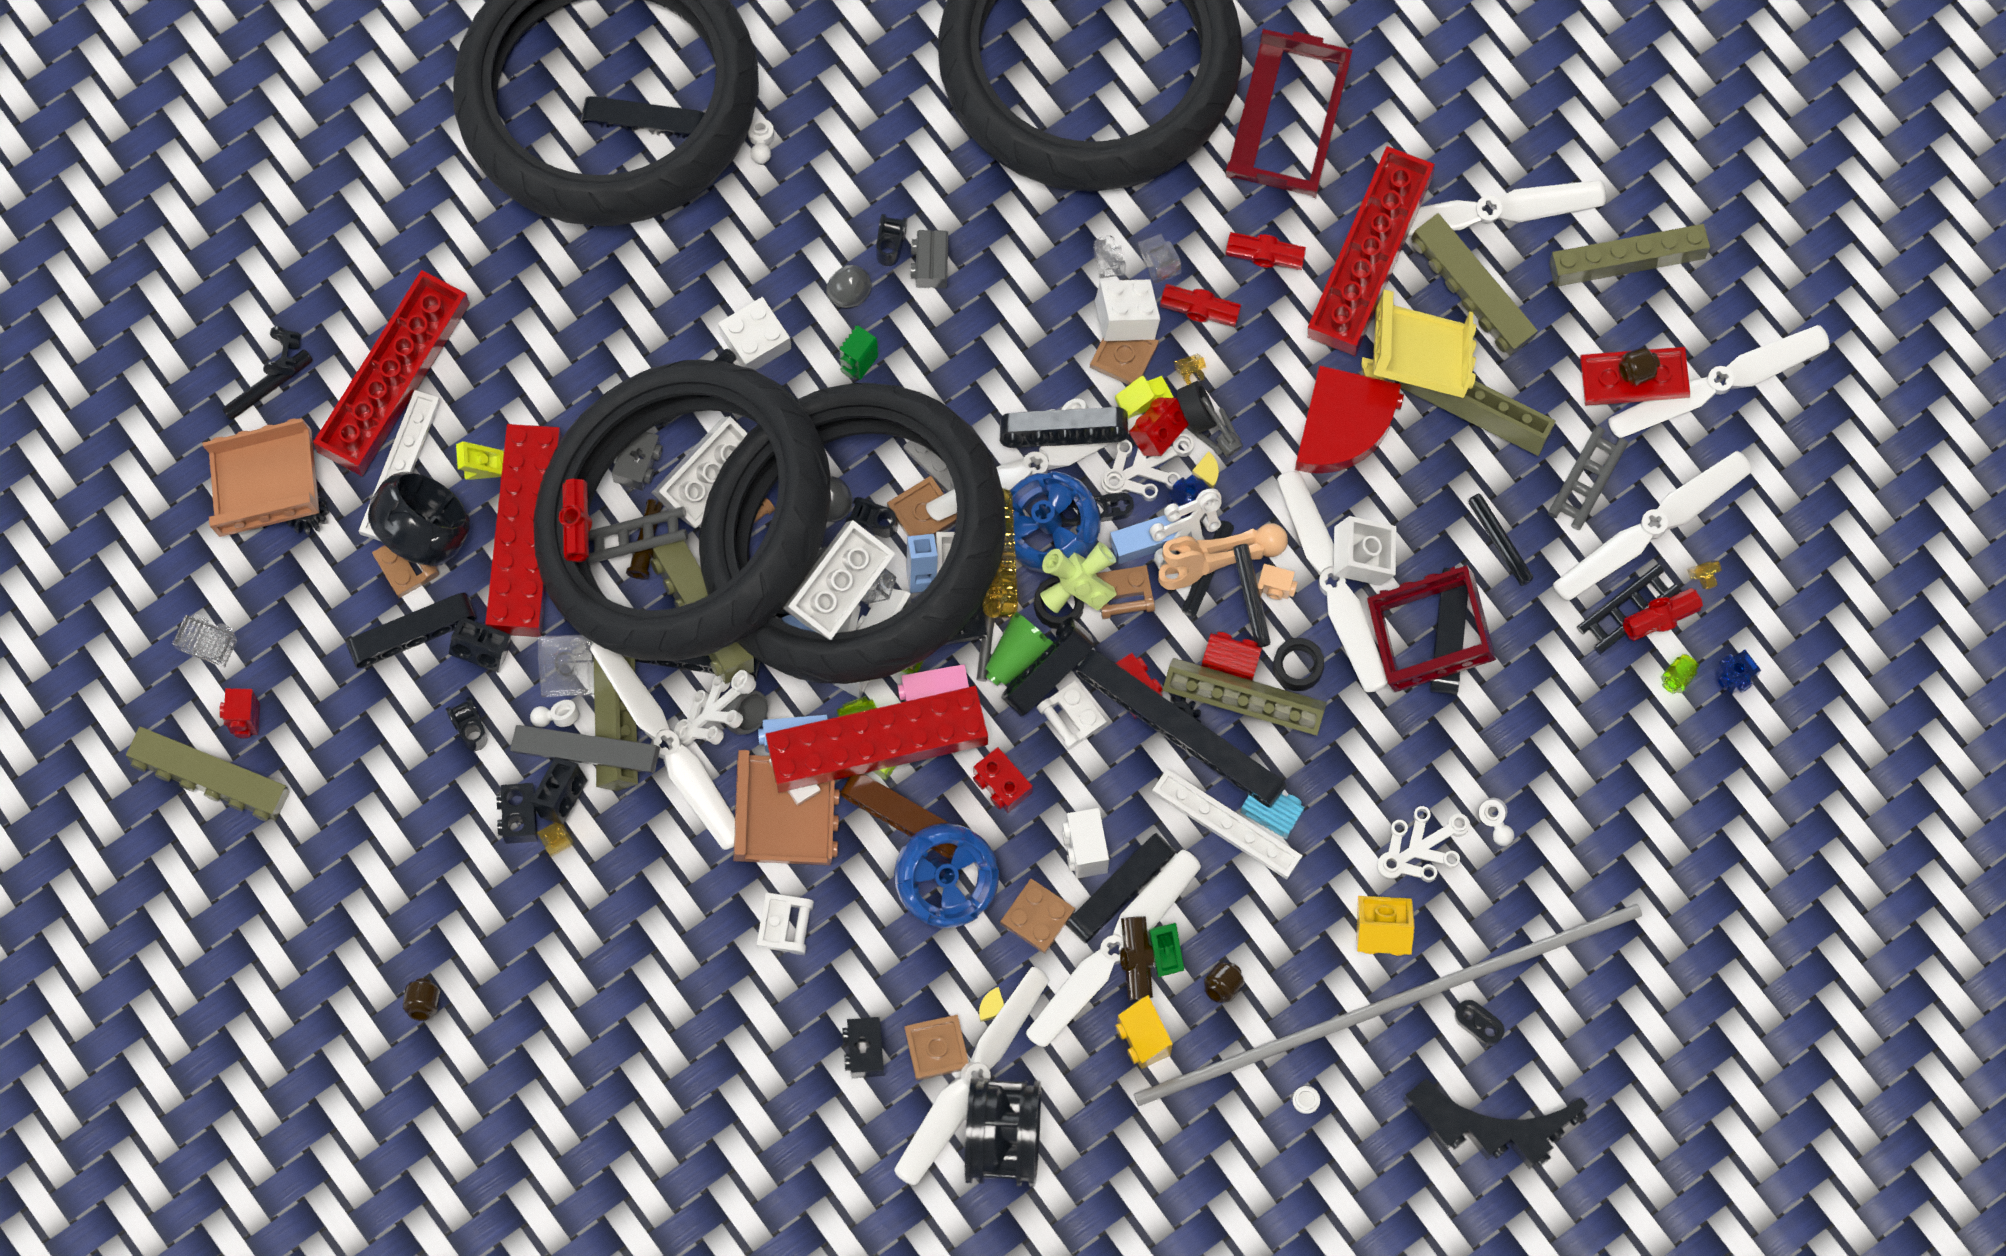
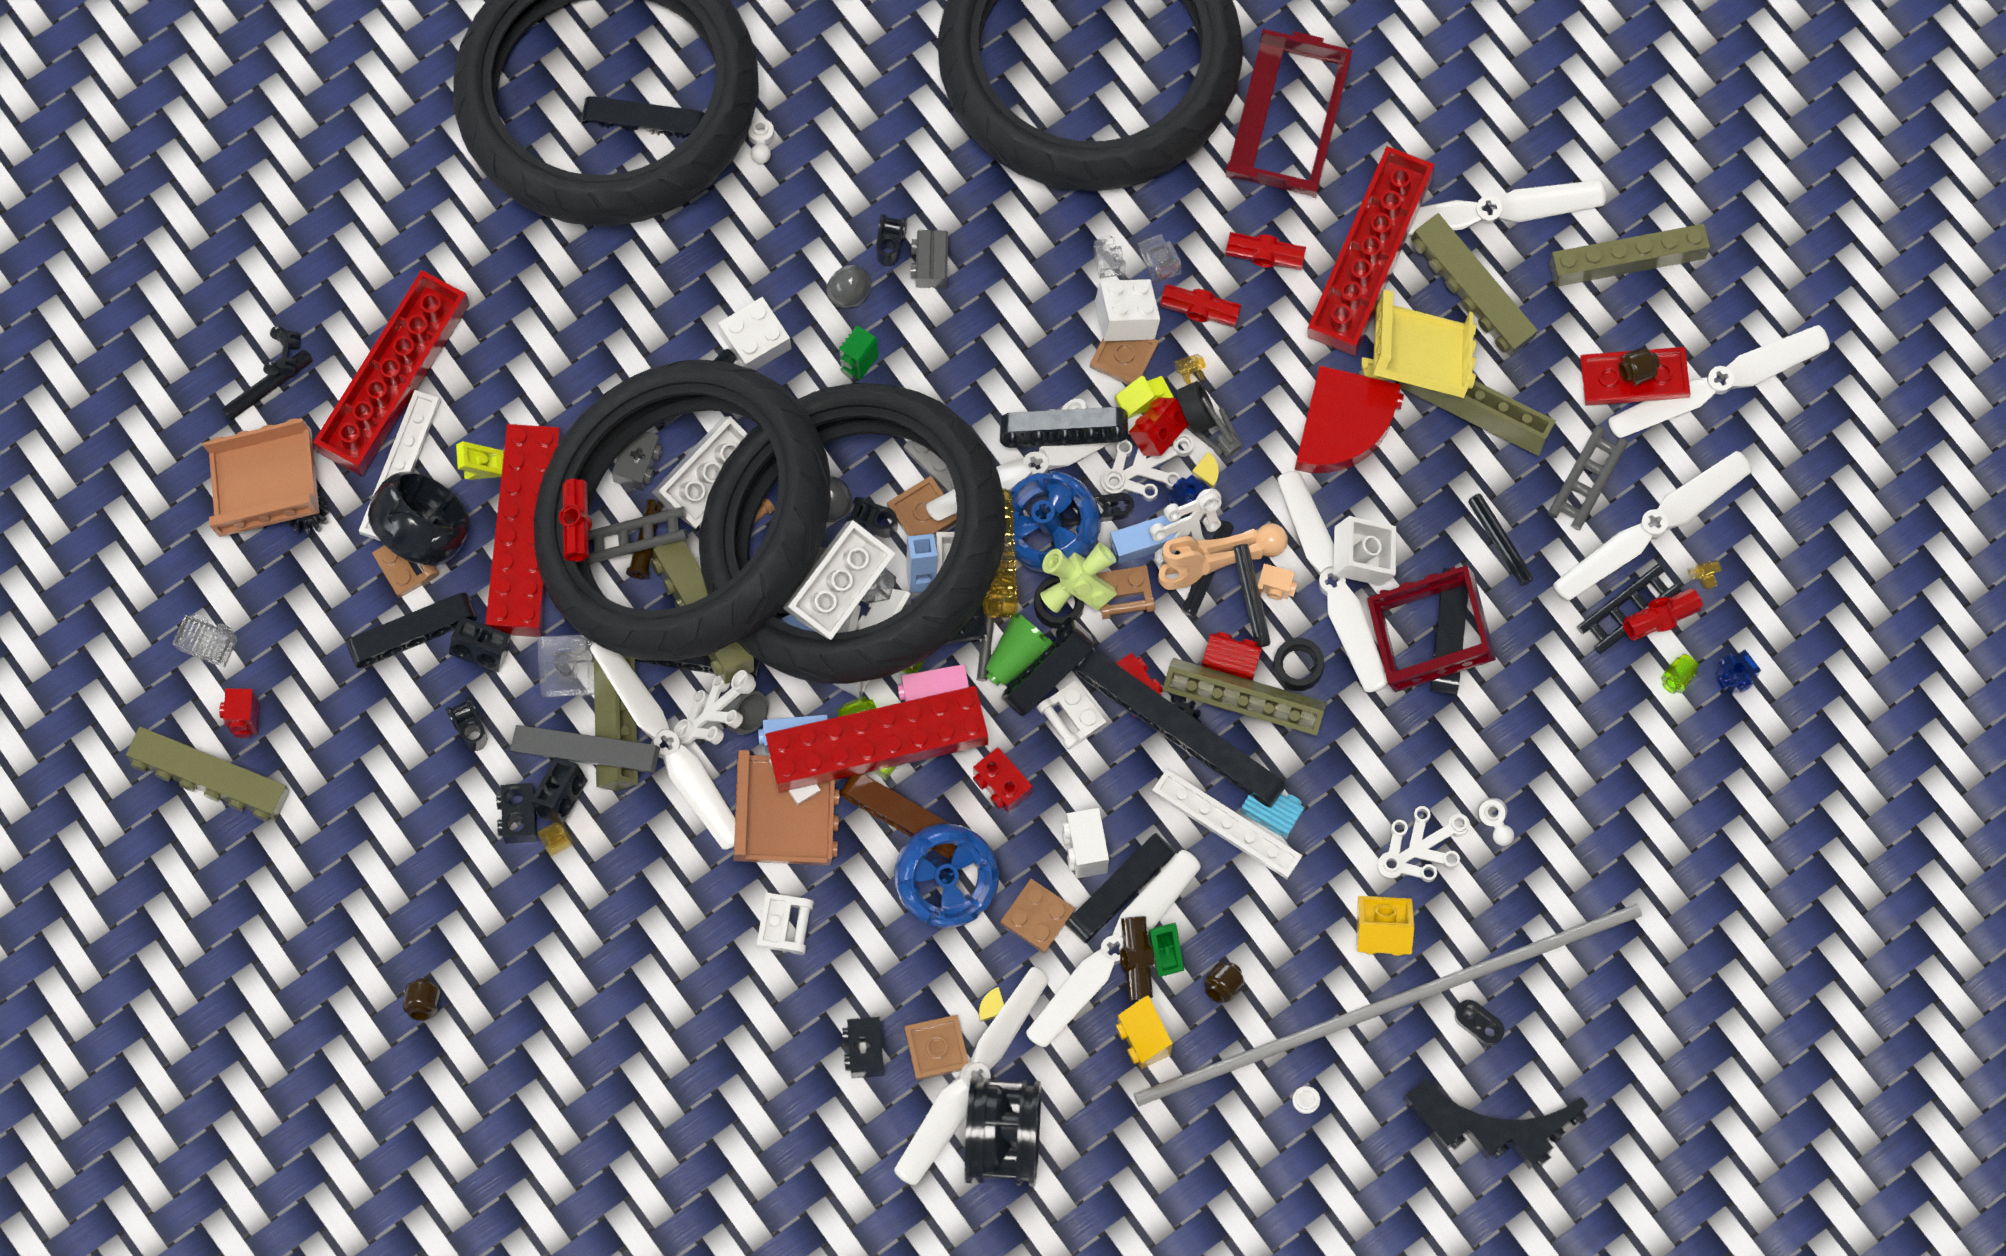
white plate [530,700,579,728] -> none

